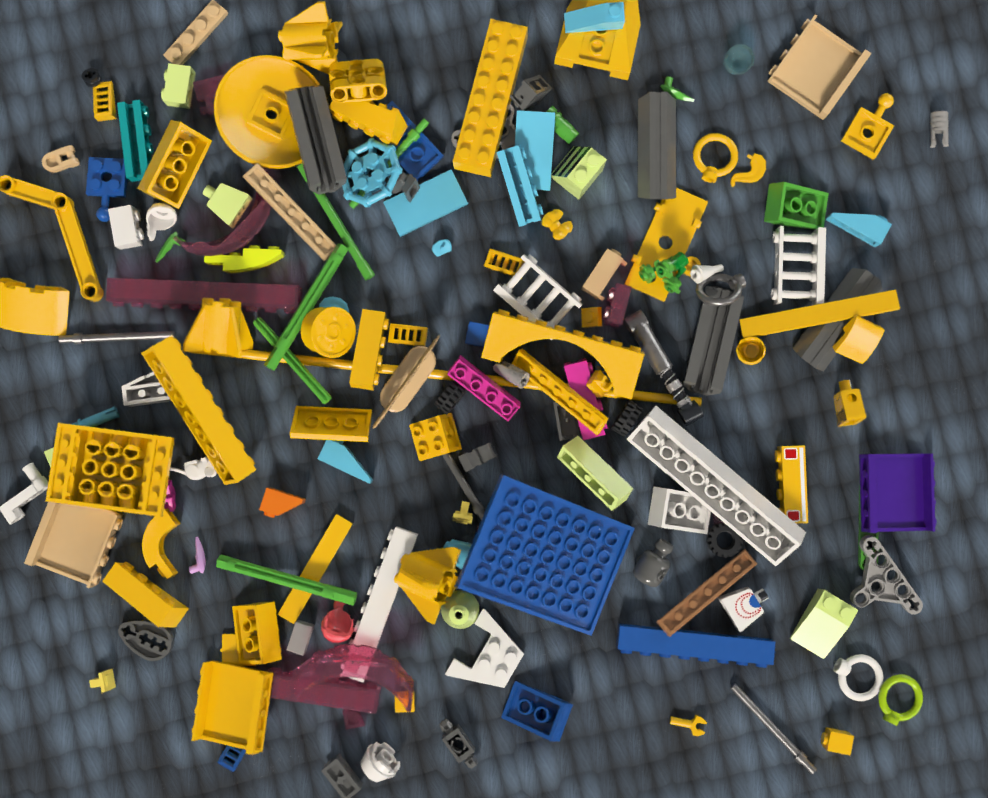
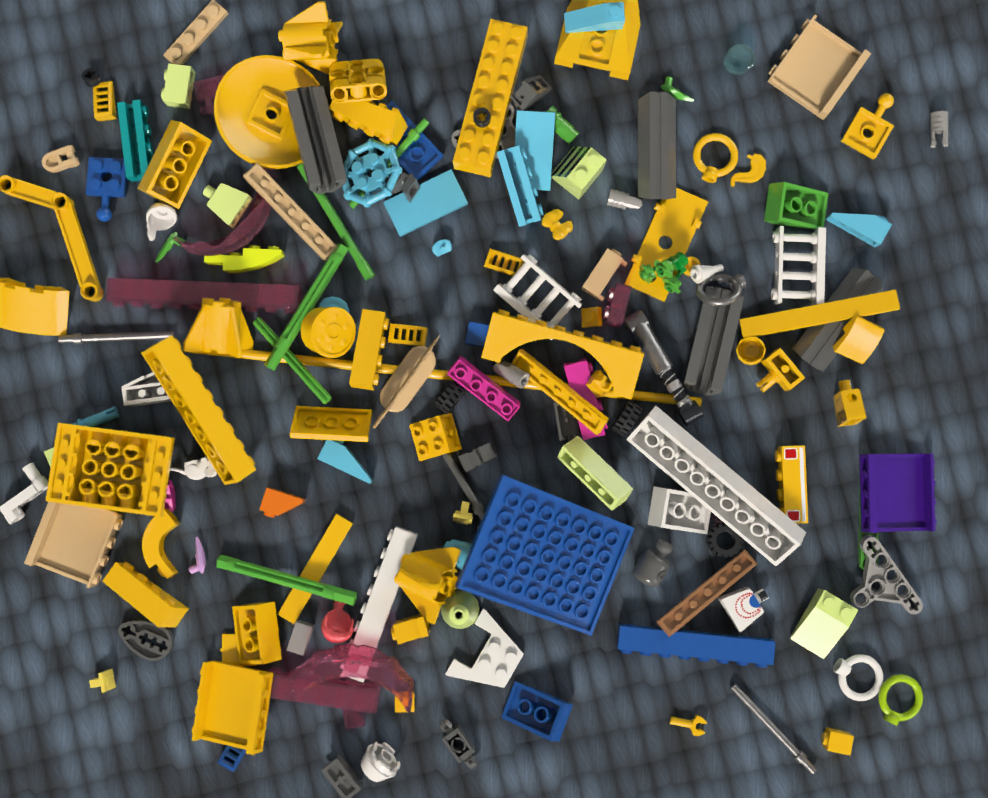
white brick [108,205,144,250] -> none
none -> yellow hips [391,613,431,644]
none -> black bush [473,107,491,128]
none -> light grey hinge [607,189,642,210]
none -> yellow brick [756,348,805,393]

